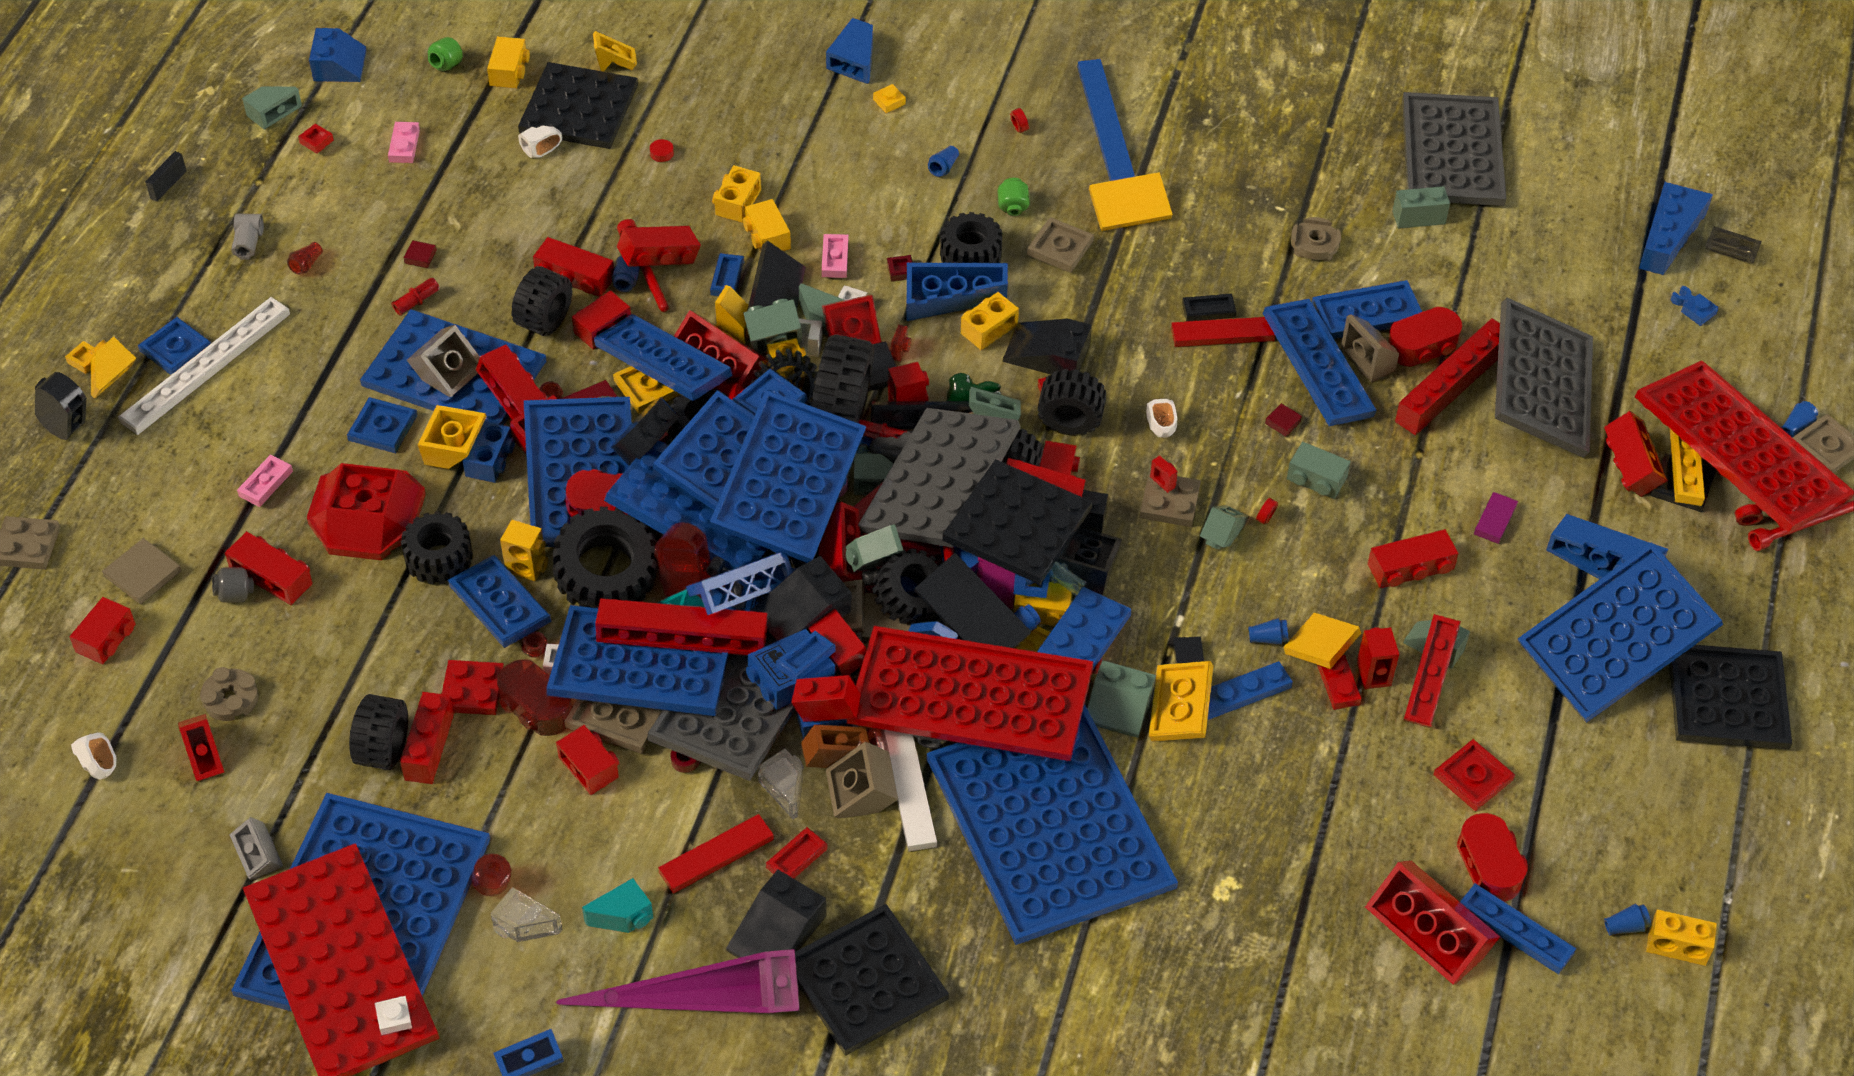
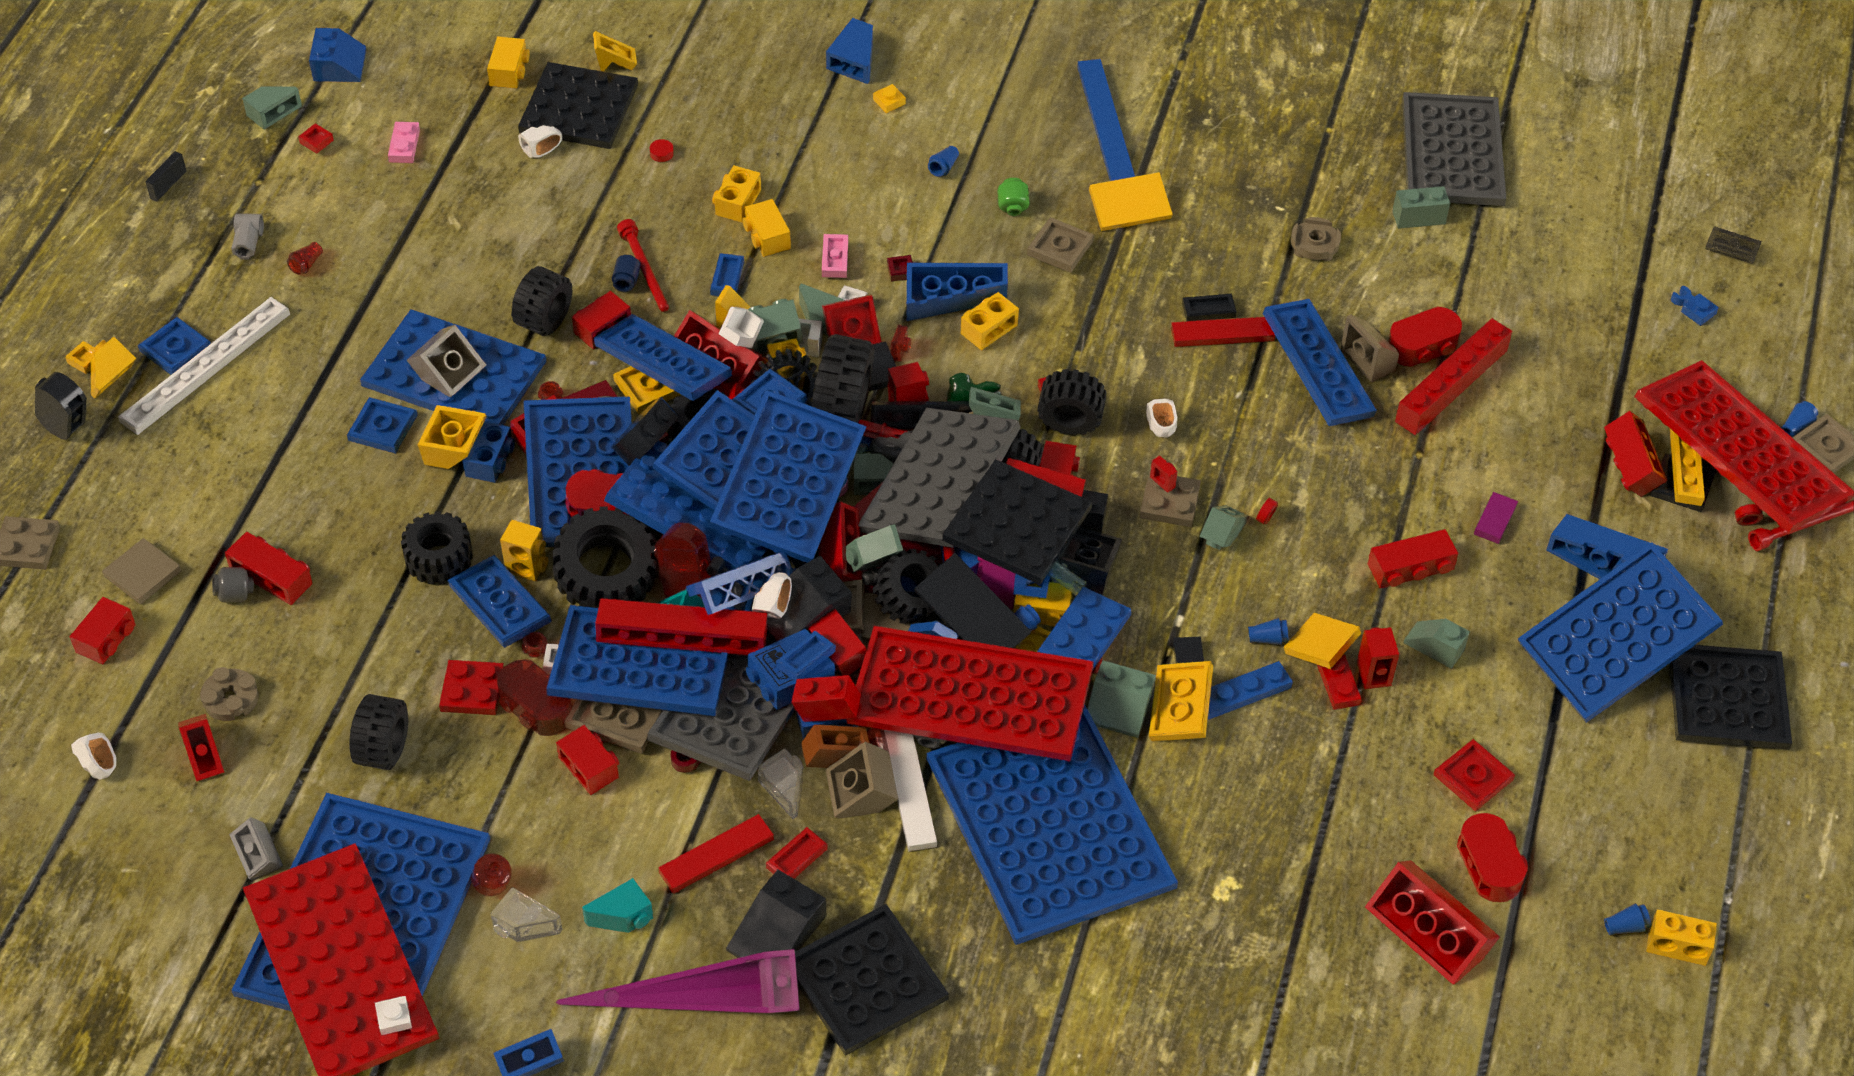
bright pink plate [237,455,293,507] -> none
red piece [306,463,426,561] -> none
red axle [391,277,440,316] -> none
red brick [400,691,454,785] -> none
dark red tile [403,240,437,268] -> none
bright green head [428,37,463,71] -> none
red brick [476,344,548,420] -> none
red brick [533,237,614,297] -> none
red brick [617,226,701,267] -> none
black tile [747,241,806,311] -> none
black tyre [940,212,1003,263] -> none
black slope [1003,318,1092,375] -> none
red tile [1010,108,1029,133] -> none
dark red tile [1265,403,1302,437] -> none
sand green brick [1287,441,1351,499] -> none
blue plate [1312,280,1422,339] -> none
red tile [1403,614,1461,728] -> none
blue plate [1460,883,1576,975] -> none
dark grey plate [1495,297,1593,458] -> none
blue wedge [1639,182,1713,275] -> none
none -> white panel [719,306,764,348]
none -> white rock [752,572,792,619]

